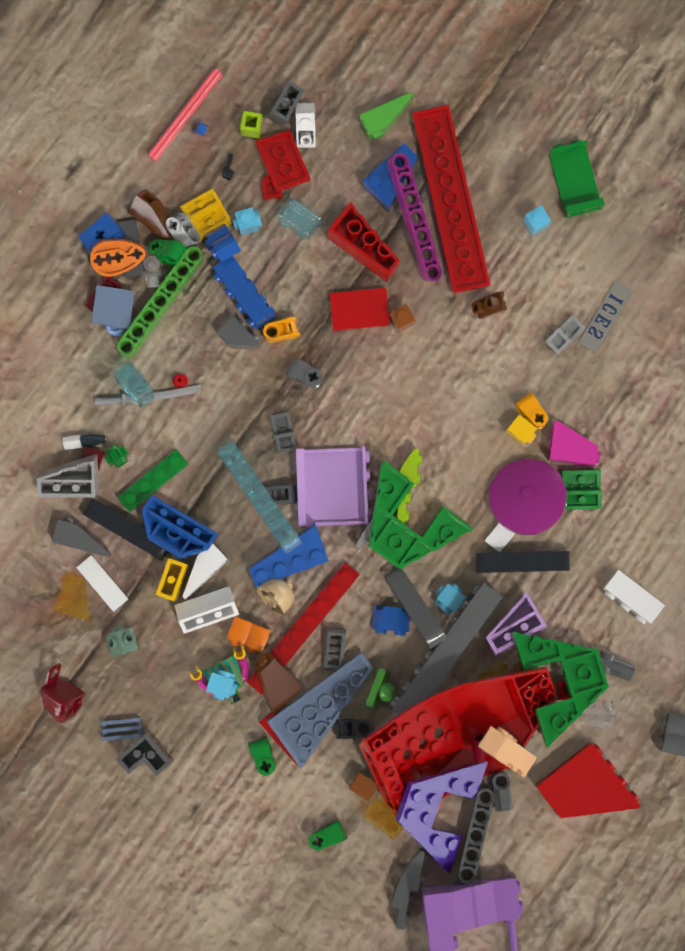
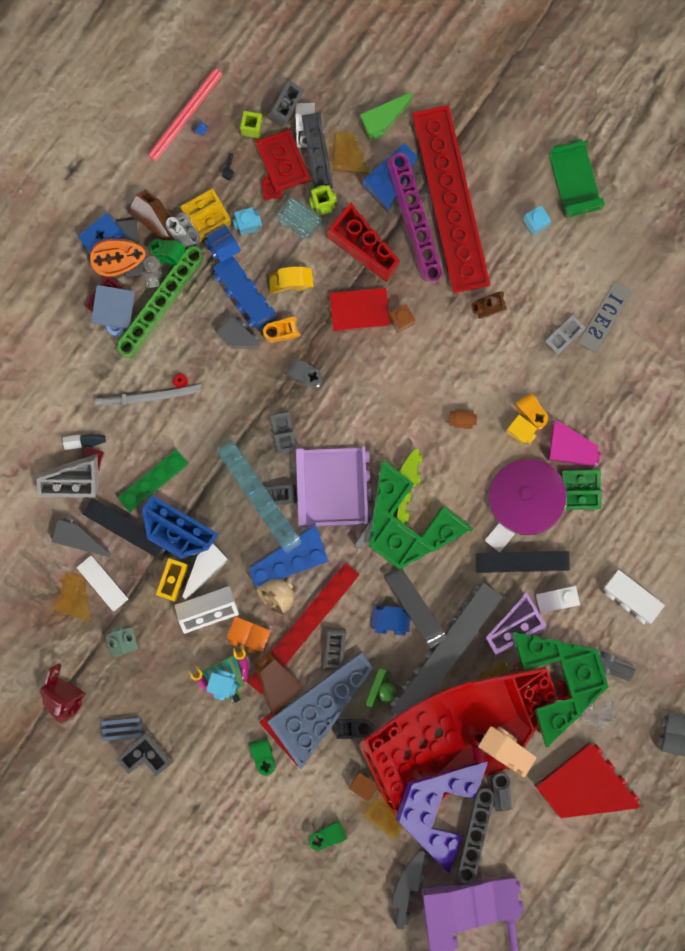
green gear [105,444,129,468] -> none
clear light blue brick [115,363,154,408] -> none
medium azure brick [434,583,467,614] -> none
none -> yellow brick [268,267,314,293]
none -> black tile [301,112,334,188]
none -> lime brick [309,185,337,214]
none -> clear yellow wing [333,132,370,174]
none -> dark orange brick [449,409,477,429]
none -> white slope [536,586,580,614]

